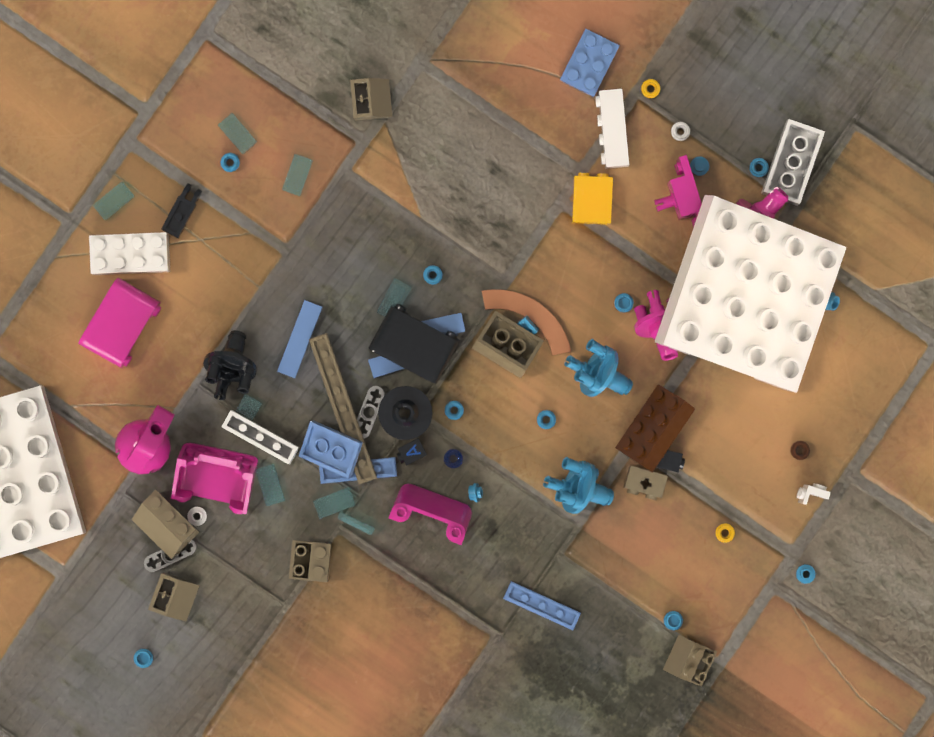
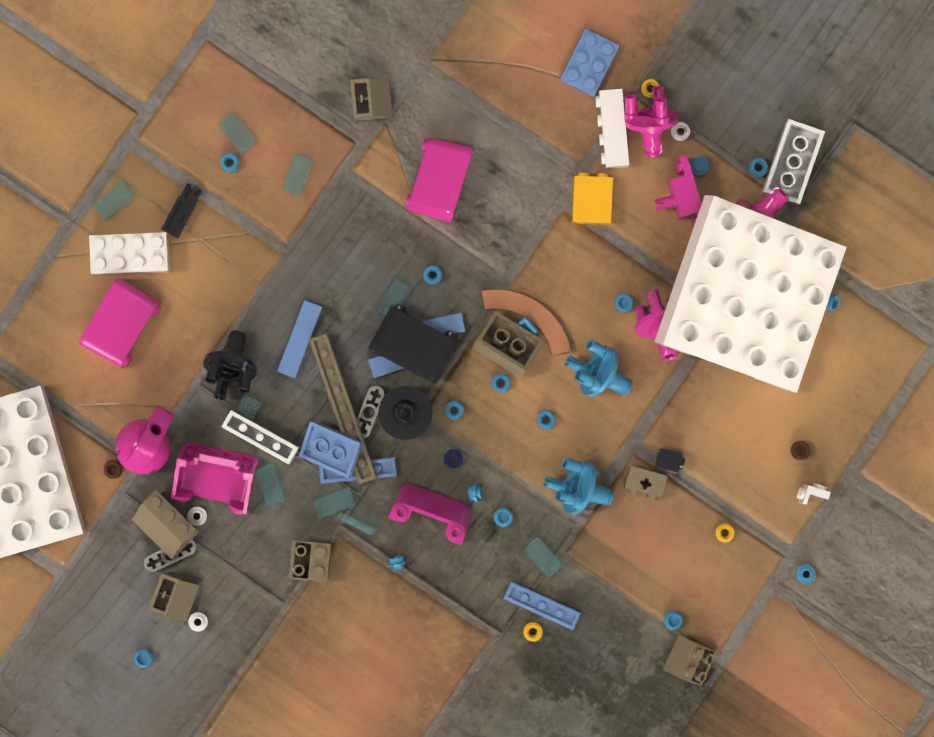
black brick [397,438,427,466] -> none
reddish brown brick [615,384,695,473] -> none
none -> reddish brown plate [103,460,123,479]
none -> white plate [188,612,208,632]
none -> dark azure plate [389,555,407,570]
none -> dark pink windscreen [405,137,474,224]
none -> dark azure plate [492,373,511,393]
none -> dark azure plate [494,508,513,527]
none -> clear light blue tile [523,537,563,578]
none -> yellow plate [523,622,543,641]
none -> dark pink piece [624,86,678,157]

